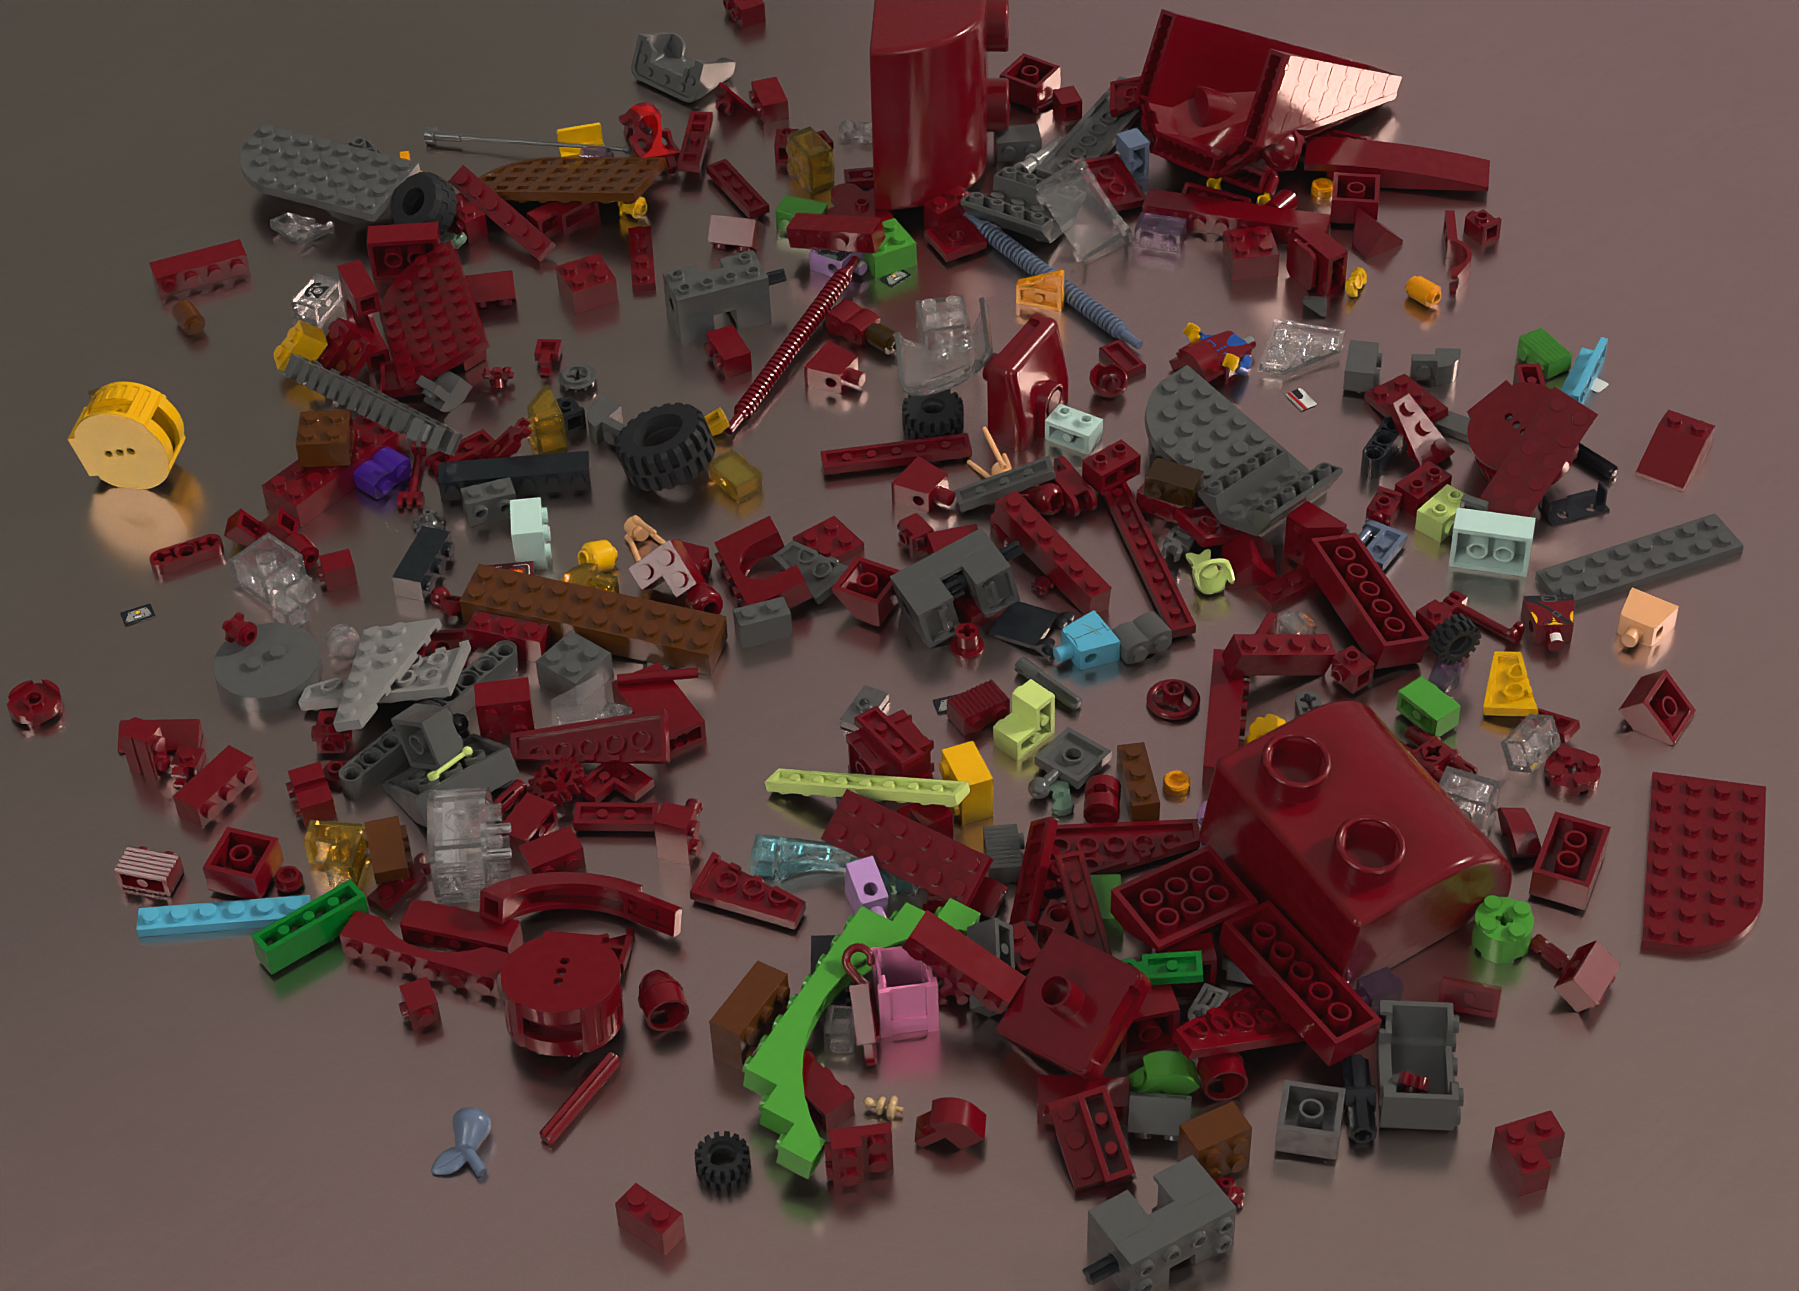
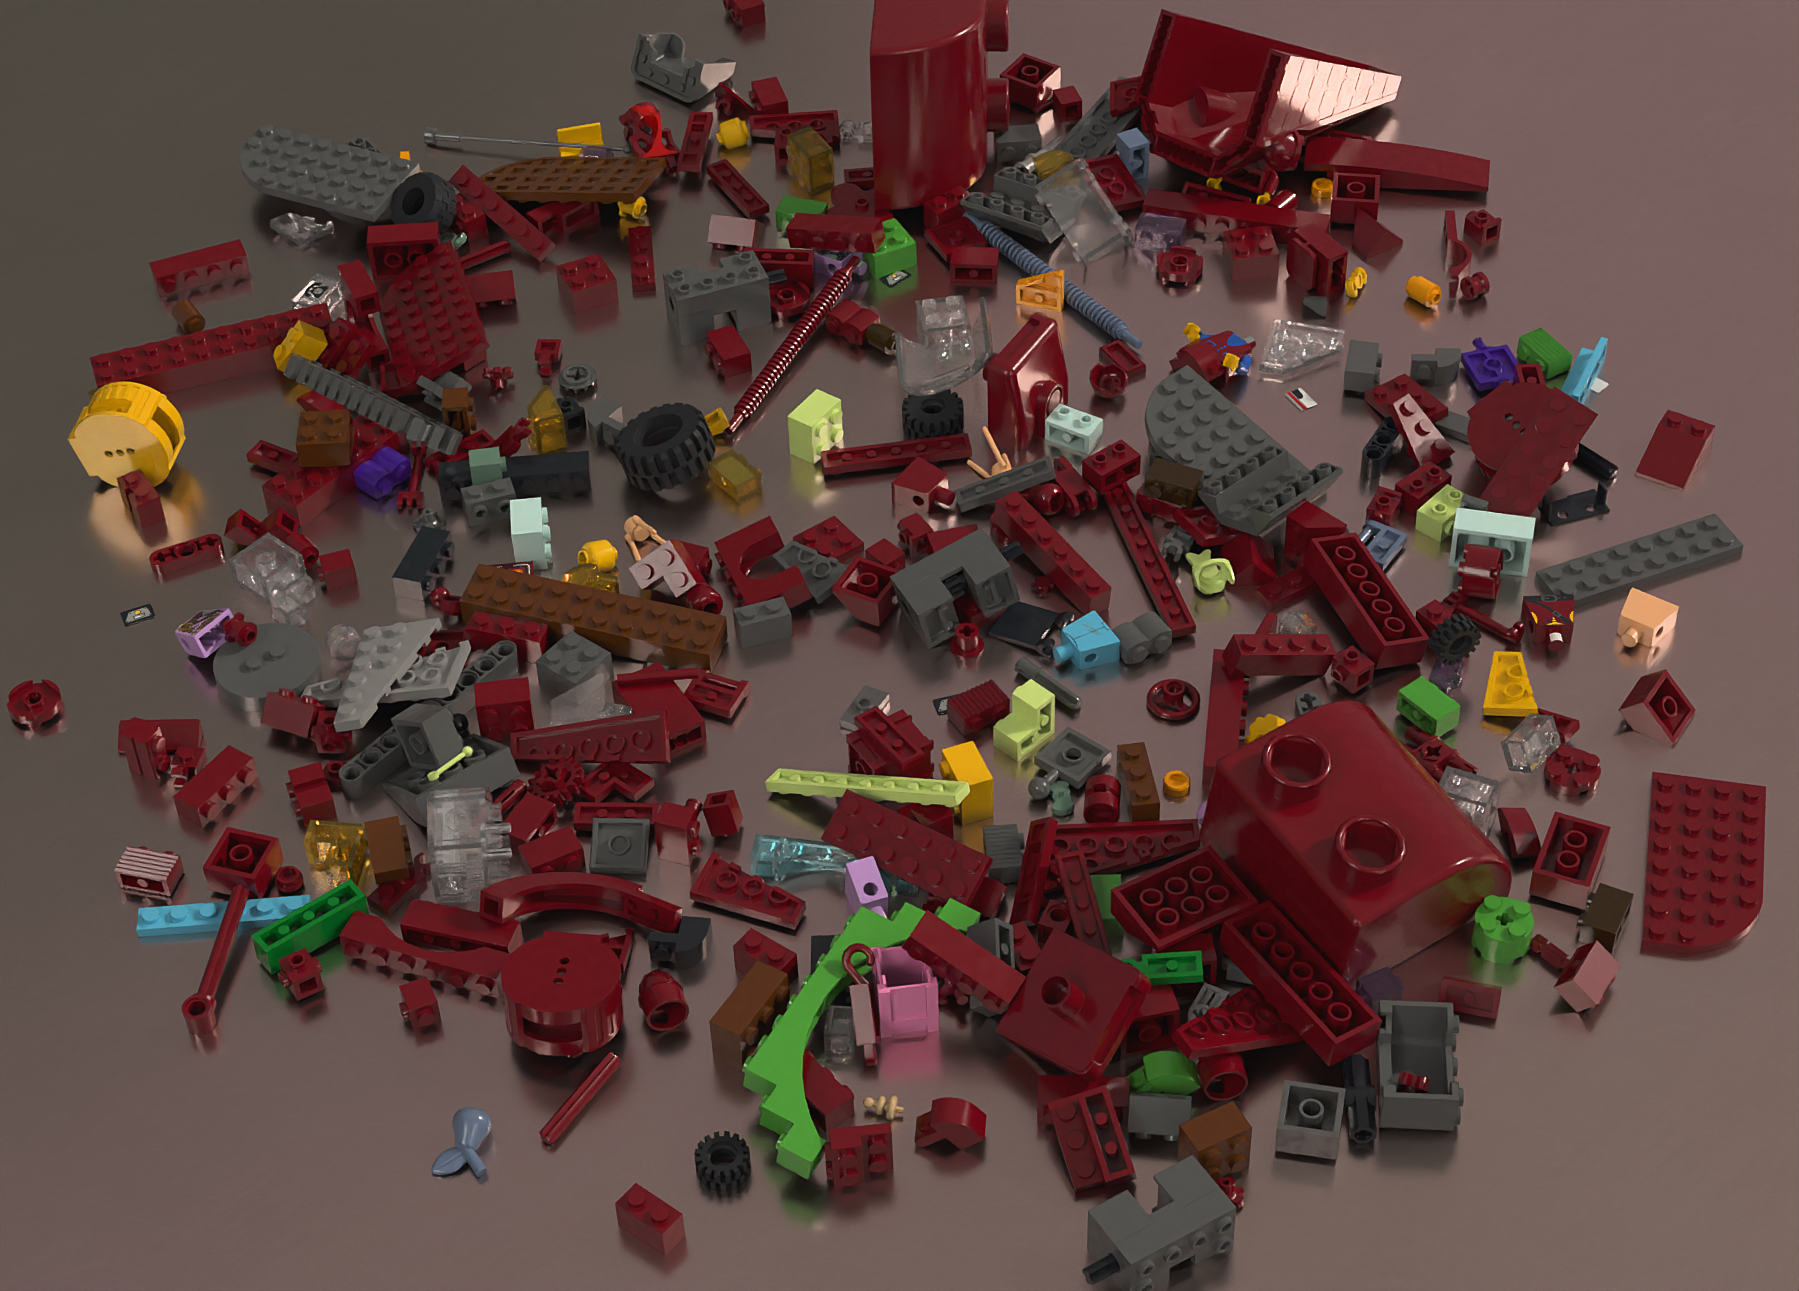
dark red torso [804,341,866,394] -> none
dark red brick [1492,1110,1565,1197] -> none
none -> dark red brick [90,303,333,394]
none -> dark red brick [117,469,165,528]
none -> lavender torso [175,608,233,658]
none -> dark red piece [181,885,250,1035]
none -> dark red plate [246,440,298,473]
none -> dark red brick [260,688,327,738]
none -> dark red brick [278,948,324,1001]
none -> dark red slope [296,390,347,411]
none -> reddish brown brick [441,387,478,440]
none -> dark red axle [459,240,511,270]
none -> sand green brick [469,447,507,485]
none -> dark grey plate [589,818,650,874]
none -> black brick [648,916,713,970]
none -> dark red plate [684,668,751,718]
none -> dark red brick [702,790,743,837]
none -> yellow head [716,118,750,150]
none -> dark red brick [733,928,799,985]
none -> dark red brick [744,248,816,287]
none -> dark red wing [749,110,841,143]
none -> dark red plate [769,280,810,320]
none -> yellowish green brick [787,389,844,464]
none -> dark red brick [865,538,906,570]
none -> dark red brick [950,246,999,284]
none -> clear yellow brick [1032,150,1080,190]
none -> dark red plate [1156,246,1203,284]
none -> dark red brick [1458,543,1504,599]
none -> dark red wheel [1460,272,1490,300]
none -> dark purple plate [1460,337,1519,391]
none -> dark brown brick [1576,883,1634,953]

